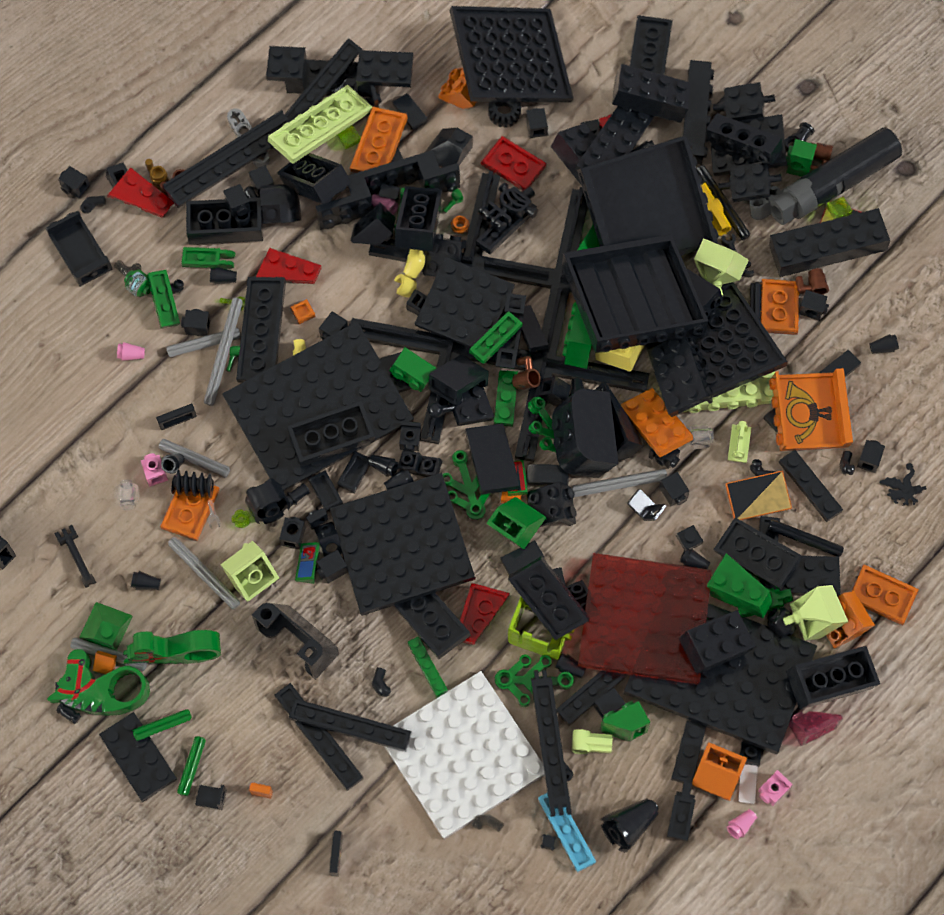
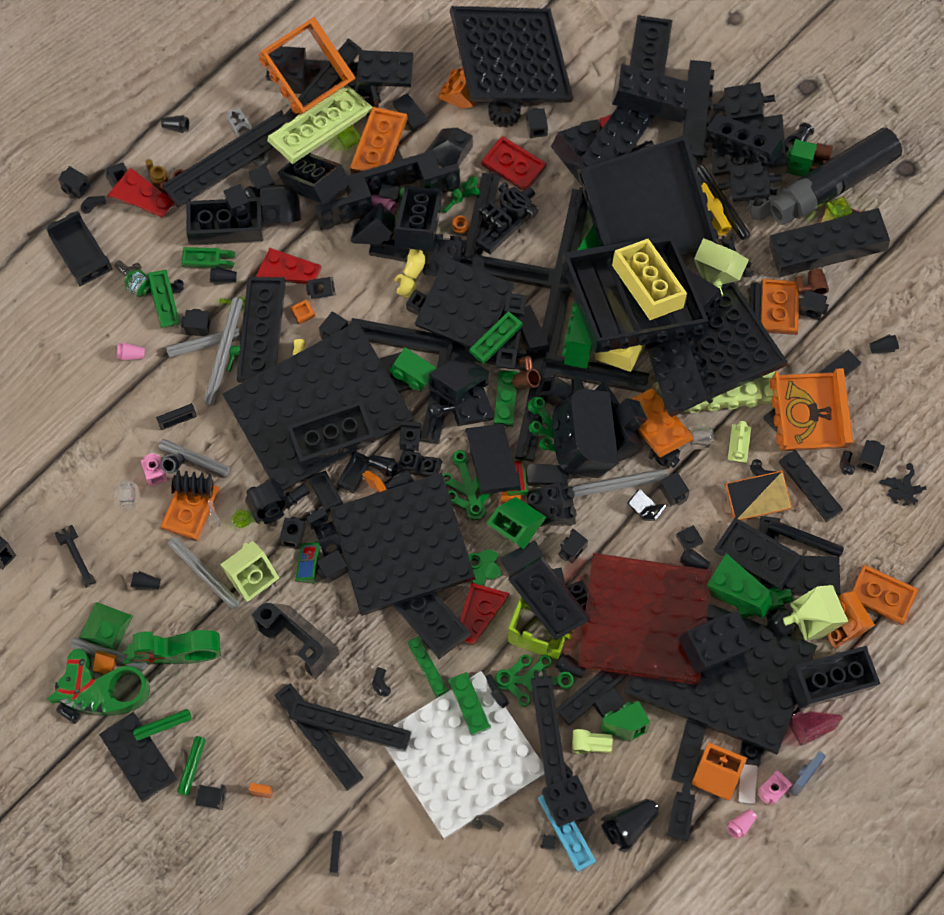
none -> black cone [161,115,190,133]
none -> orange window [258,17,355,115]
none -> black brick [306,277,336,299]
none -> orange tile [362,470,386,492]
none -> green plate [448,672,491,736]
none -> green piece [461,175,479,198]
none -> green plate [468,549,502,586]
none -> black bar [485,674,509,708]
none -> black bracket [541,775,595,827]
none -> black brick [558,529,588,564]
none -> light yellow brick [612,239,687,320]
none -> black brick [614,398,648,431]
none -> sand blue plate [790,751,826,796]

